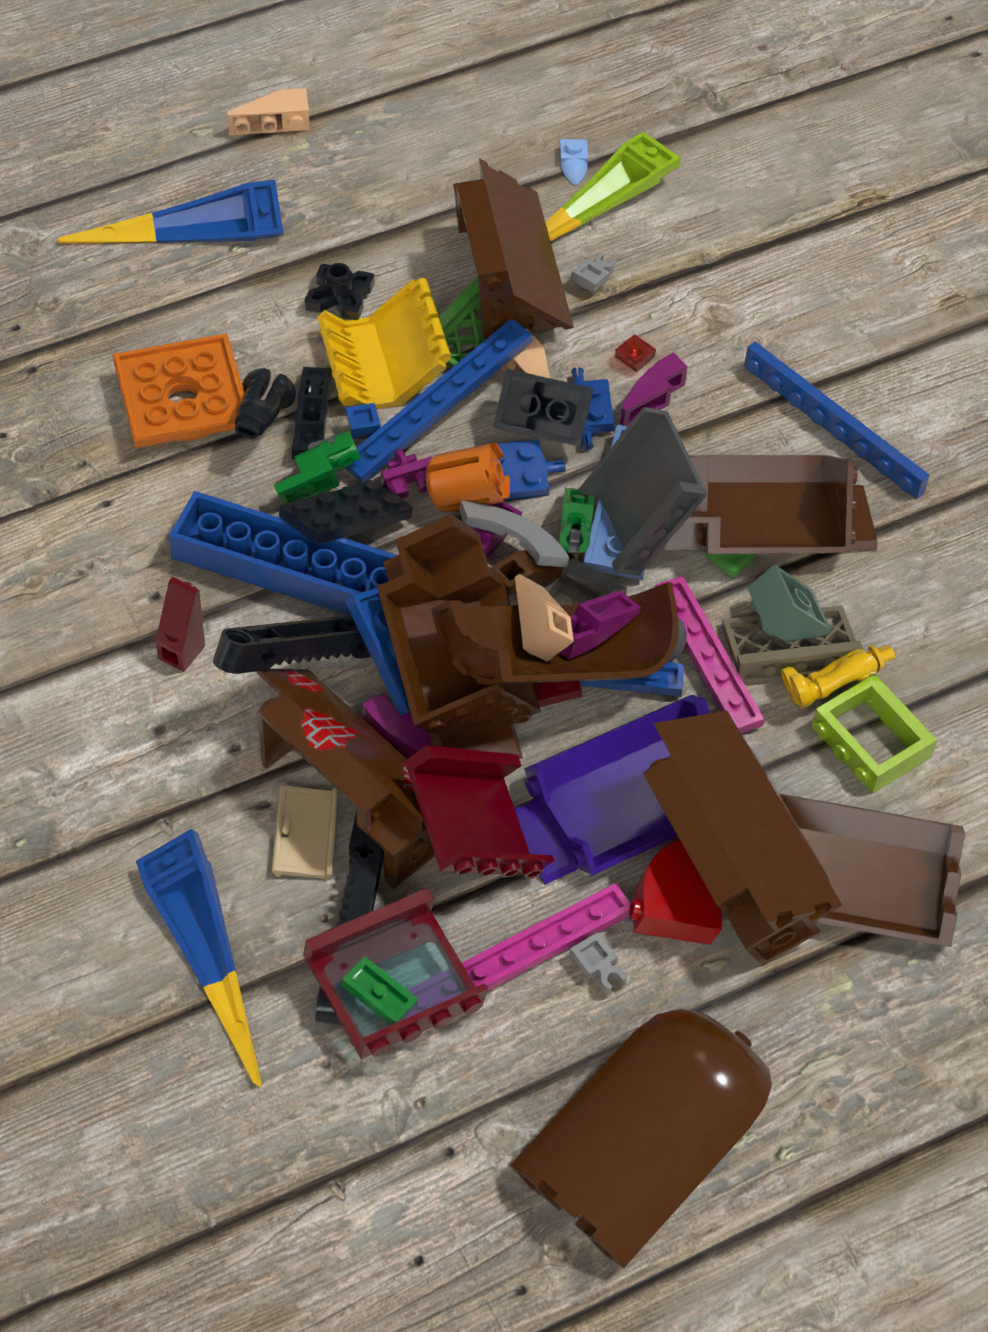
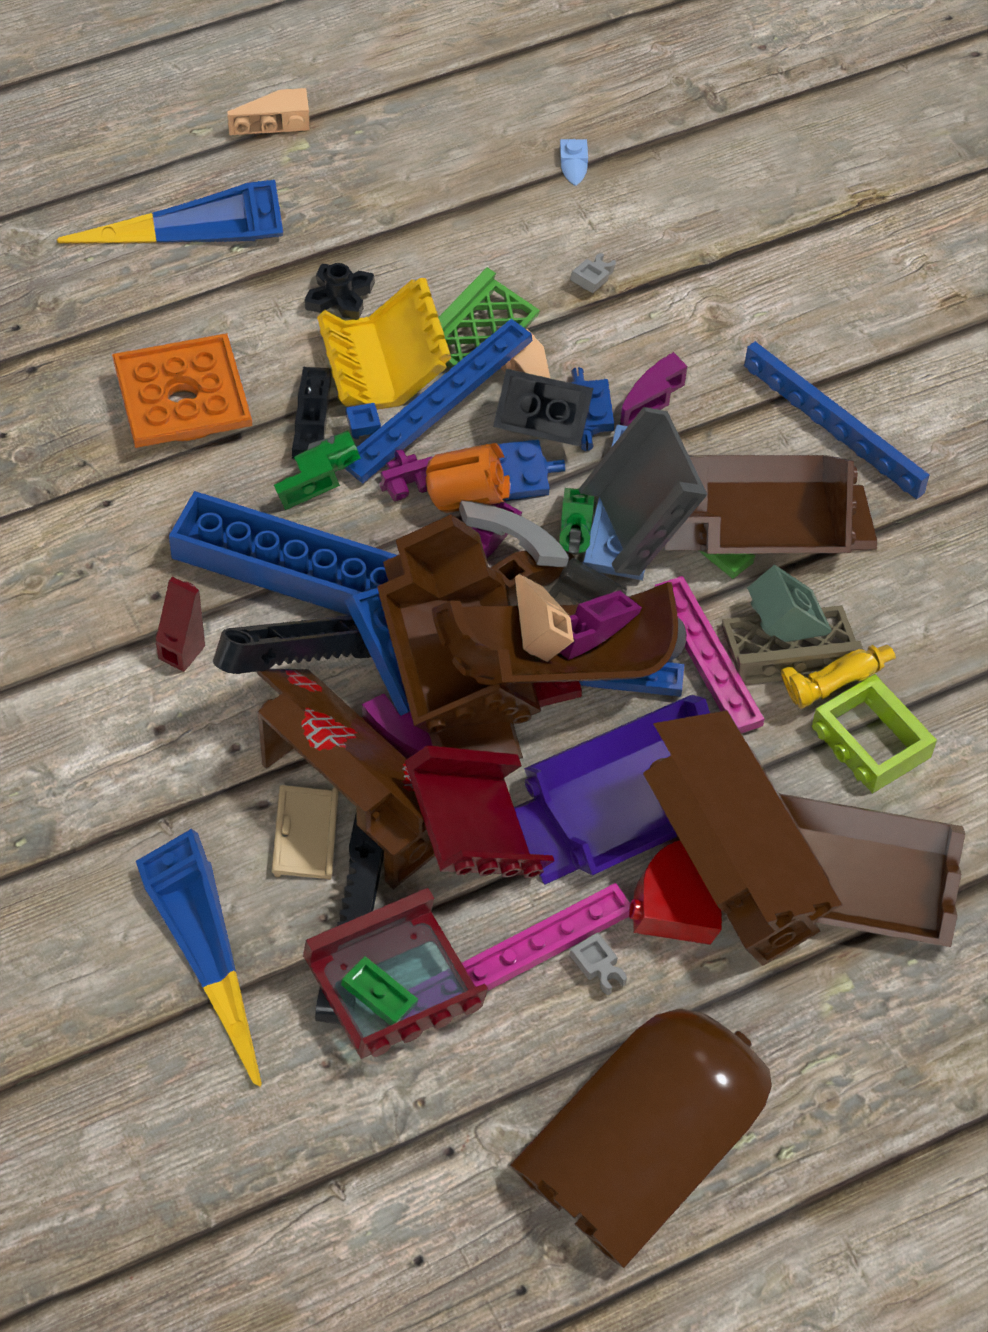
black piece [235,368,296,439] -> none
black plate [279,480,413,545] -> none
reddish brown panel [453,158,574,339] -> none
lime plate [545,132,681,241] -> none
clear red plate [615,334,656,372] -> none

